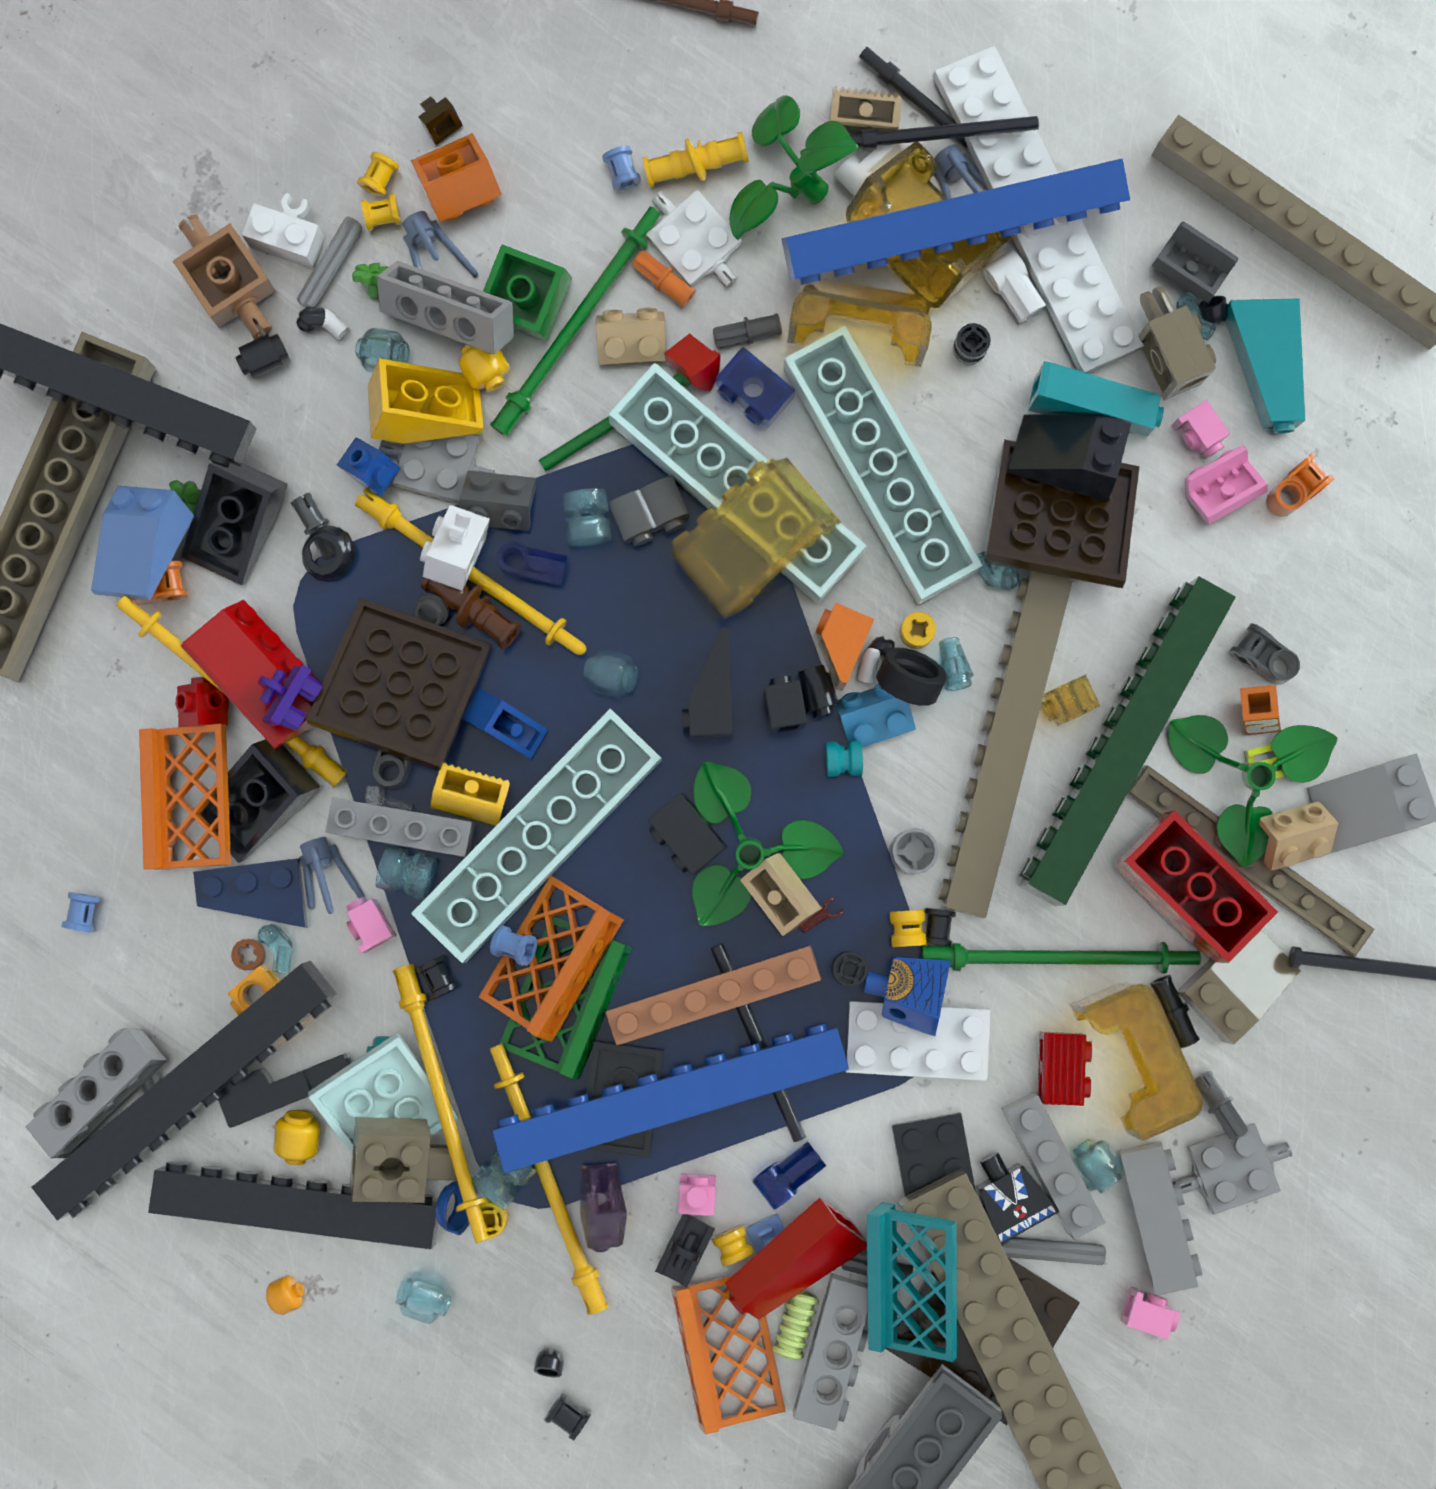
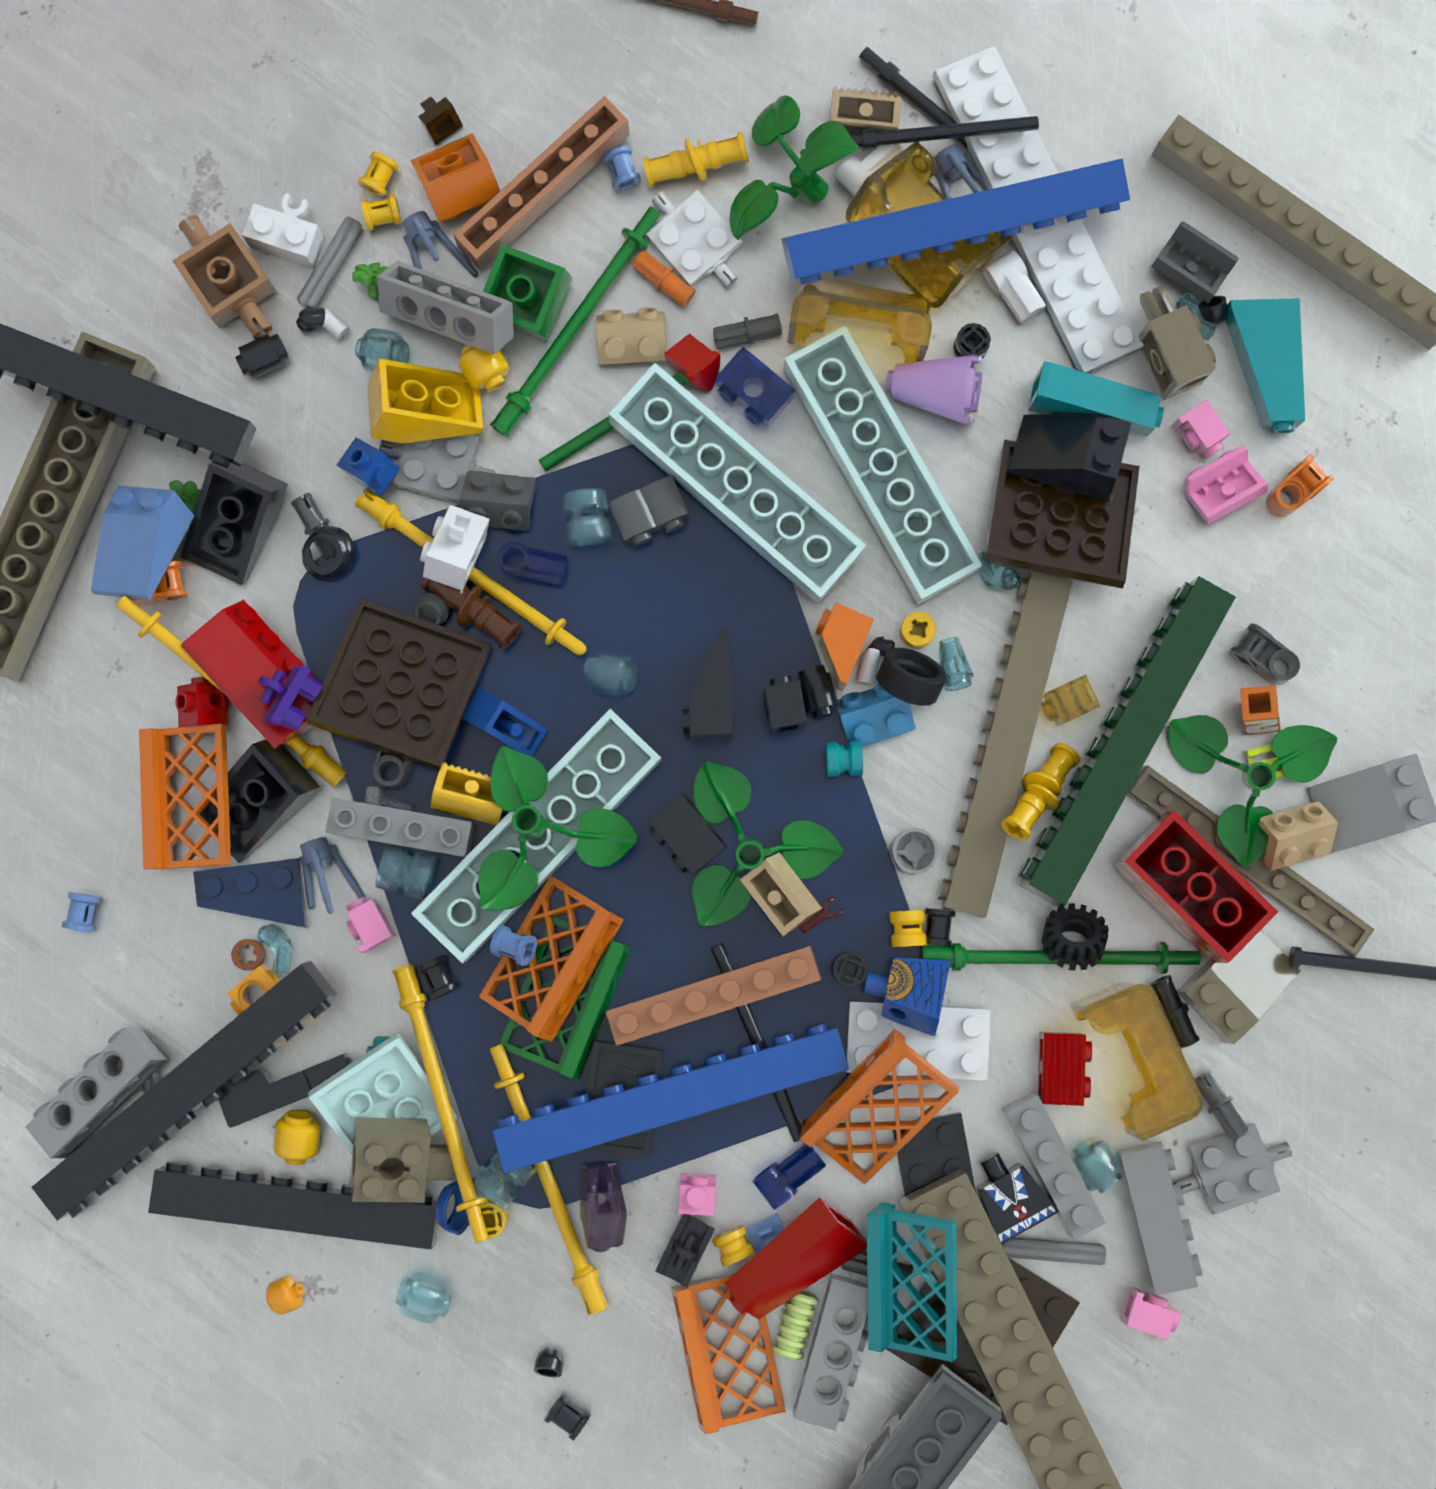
clear yellow windscreen [670,458,841,619] -> none
none -> nougat brick [453,96,630,271]
none -> green plant [478,746,637,911]
none -> orange fence [800,1029,959,1184]
none -> lavender cone [886,355,982,425]
none -> yellow piece [1001,743,1080,841]
none -> black tyre [1041,903,1109,971]

